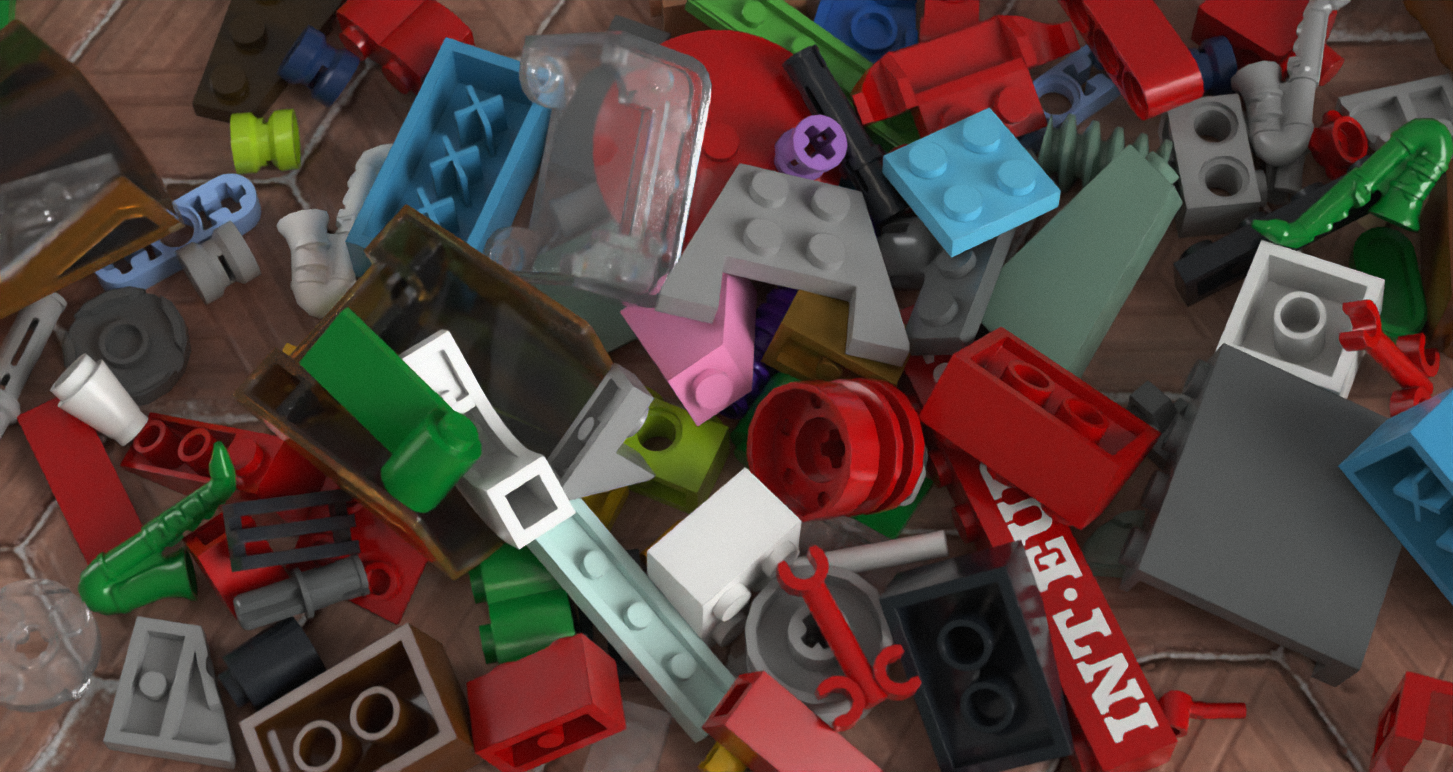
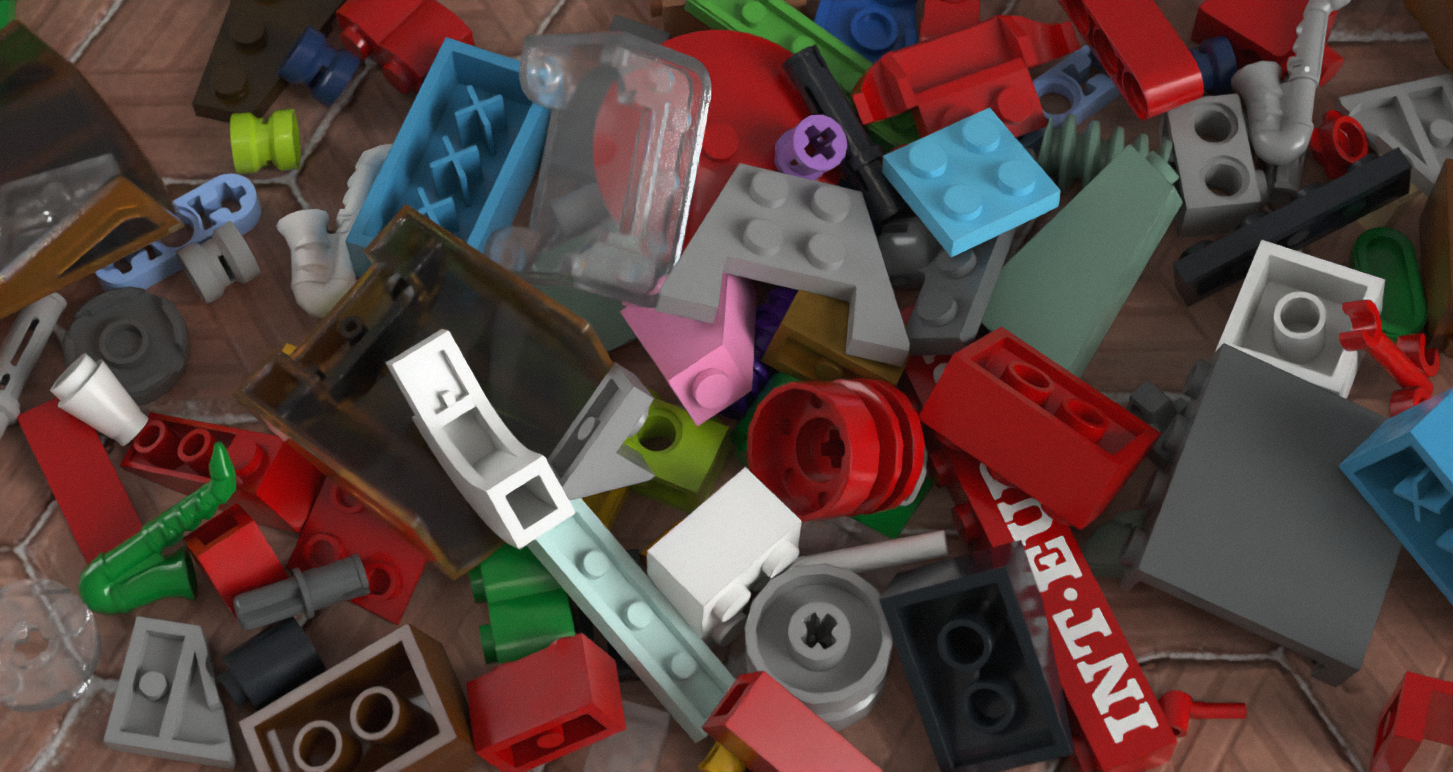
black tile [222,488,361,572] -> none
green door [299,307,482,513] -> none
red bar [776,545,922,732] -> none
green piece [1251,118,1453,249] -> none

